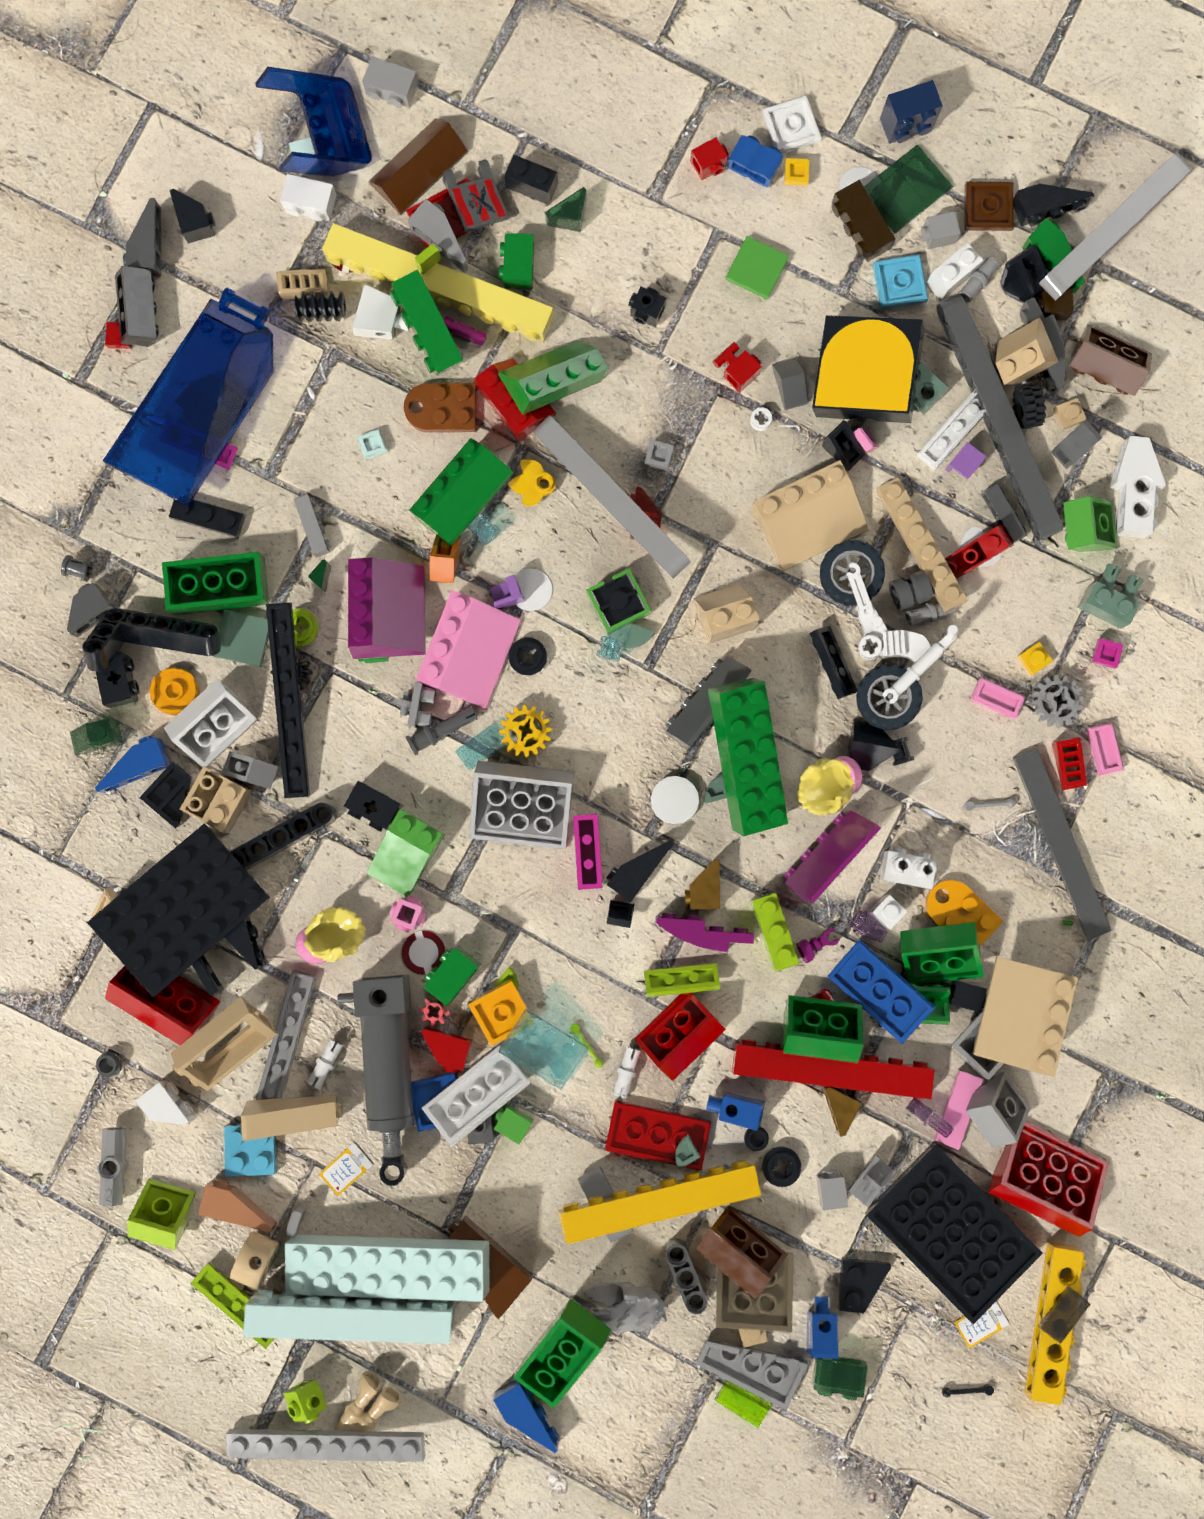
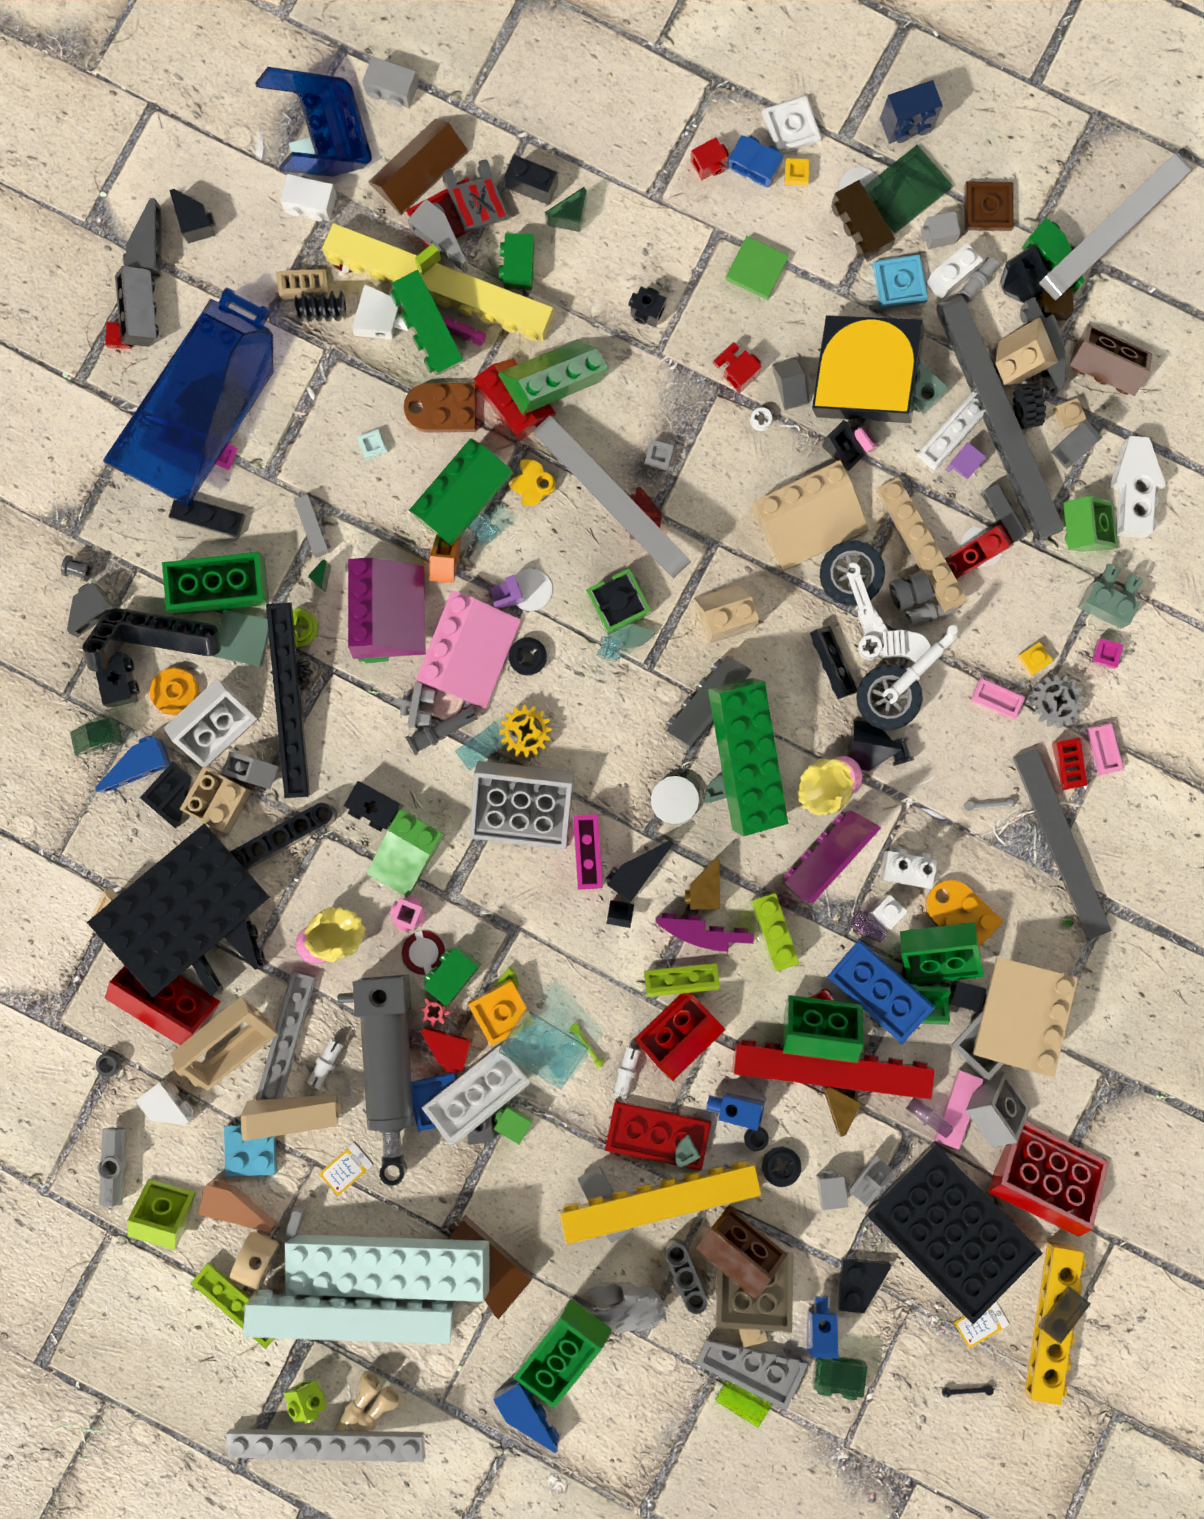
magenta piece [796,929,840,963] -> none
black slope [1013,183,1094,226] -> none

